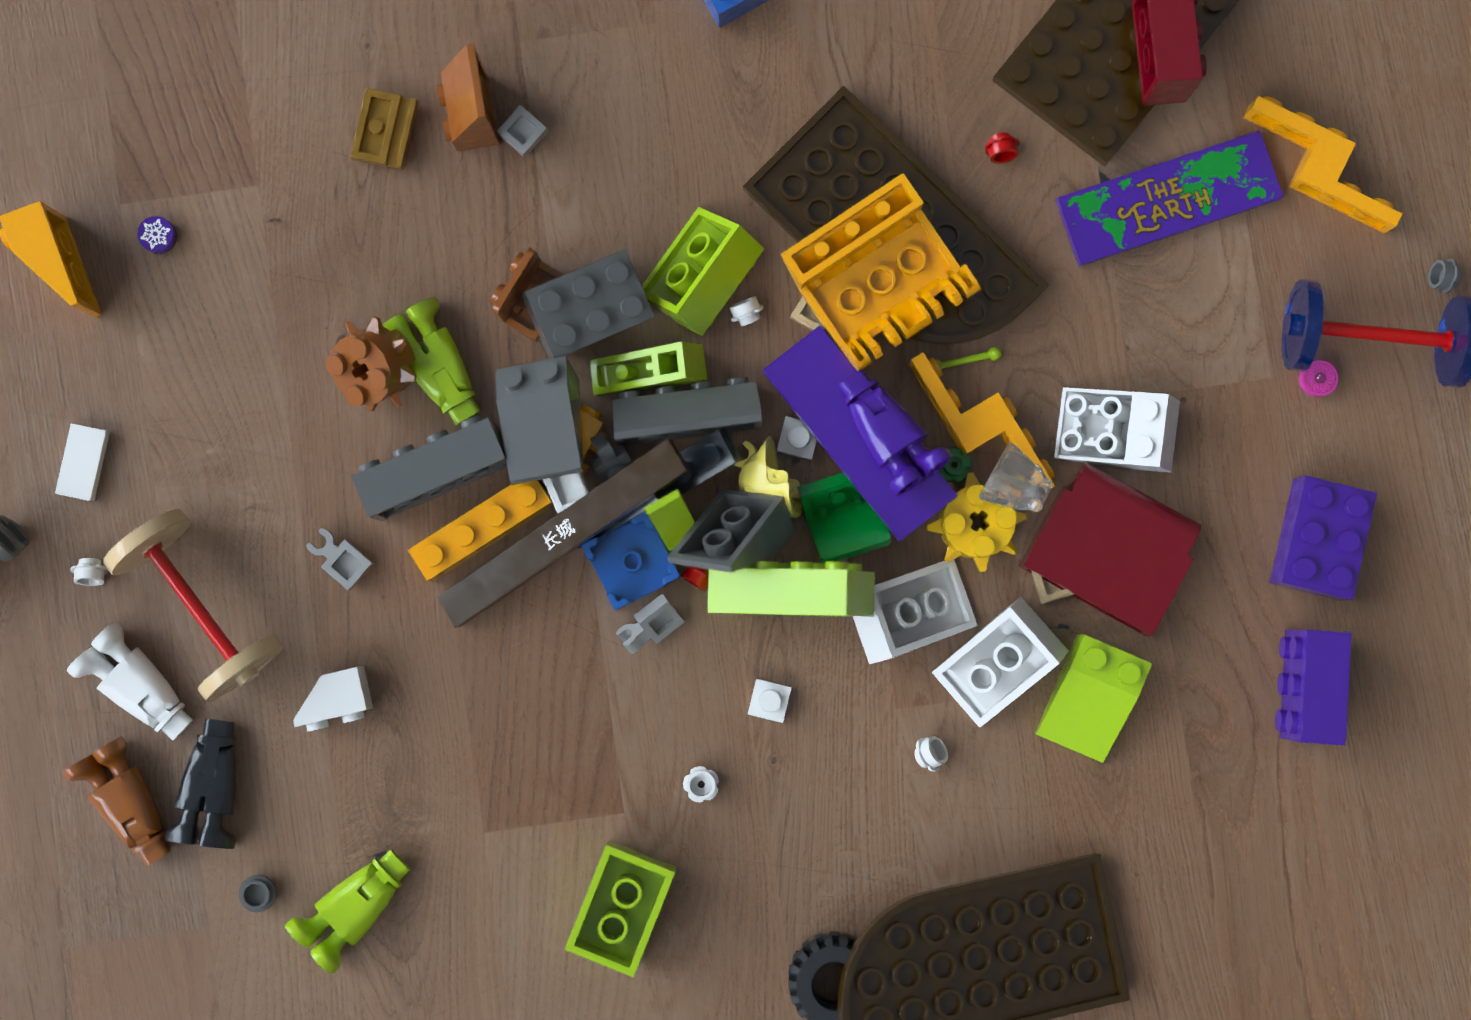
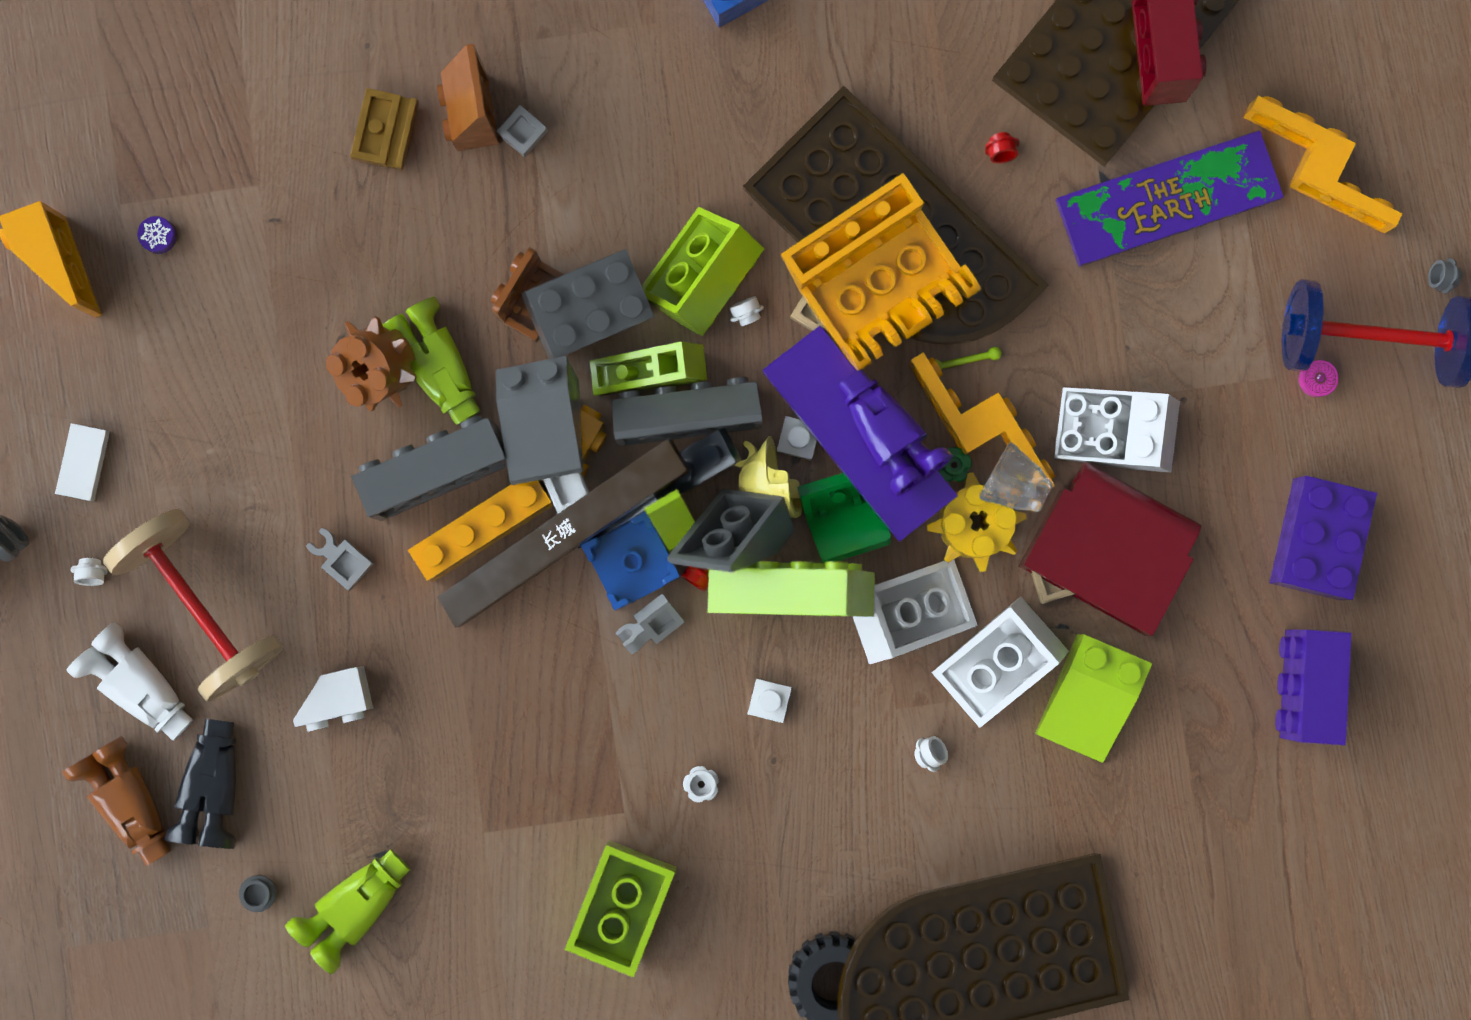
dark grey plate [590,432,633,483] -> none

